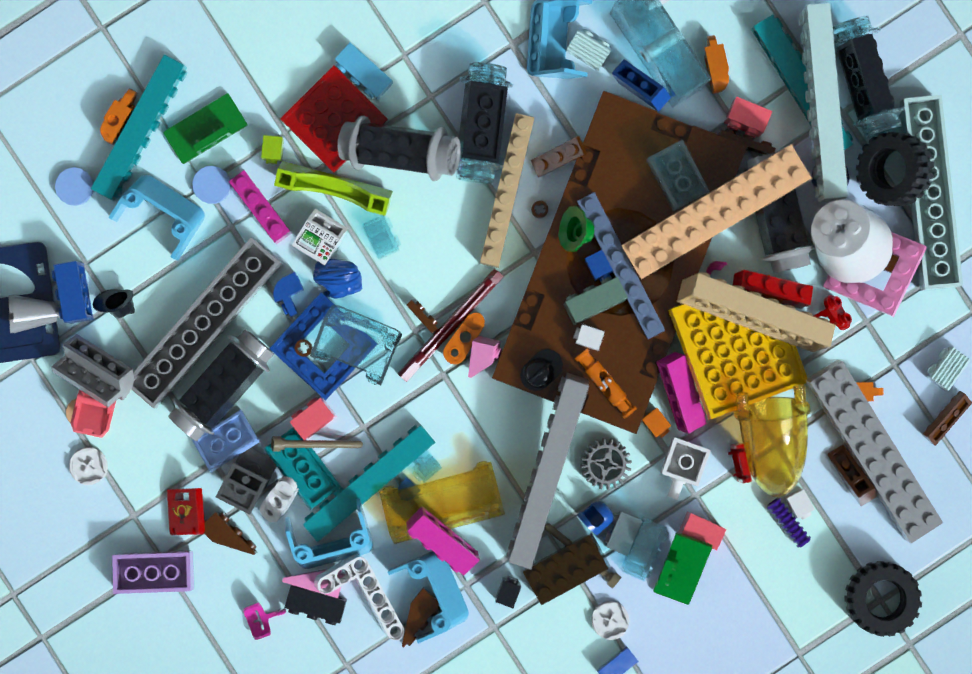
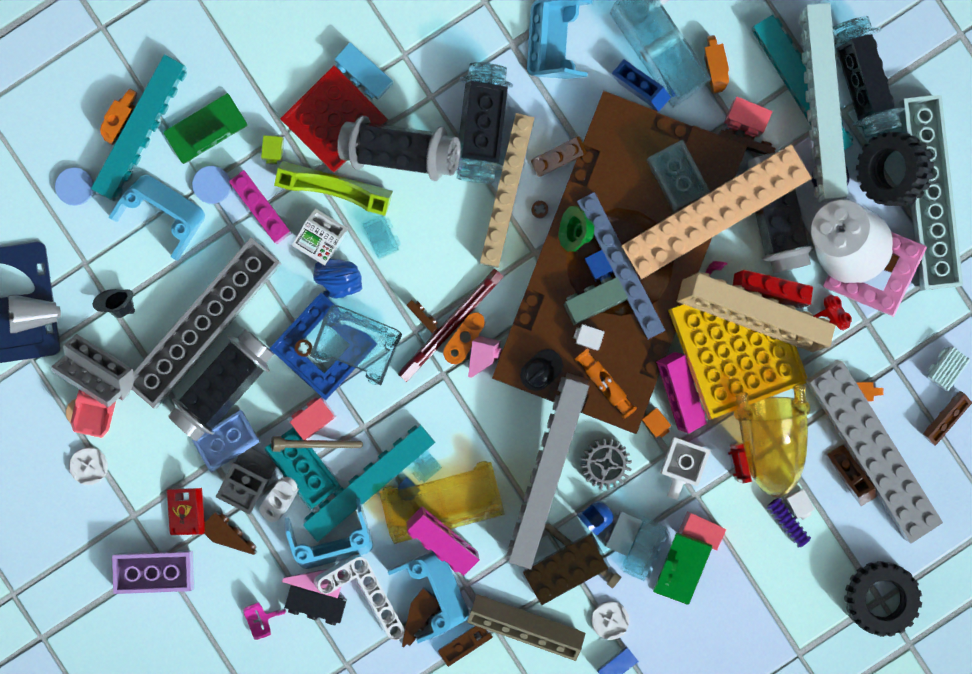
blue brick [52,261,94,324] -> none
blue brick [273,272,304,317] -> none
black brick [495,575,521,609] -> none
light aqua brick [566,30,611,71] -> none
none -> reddish brown plate [438,626,493,667]
none -> dark tan brick [467,594,586,661]

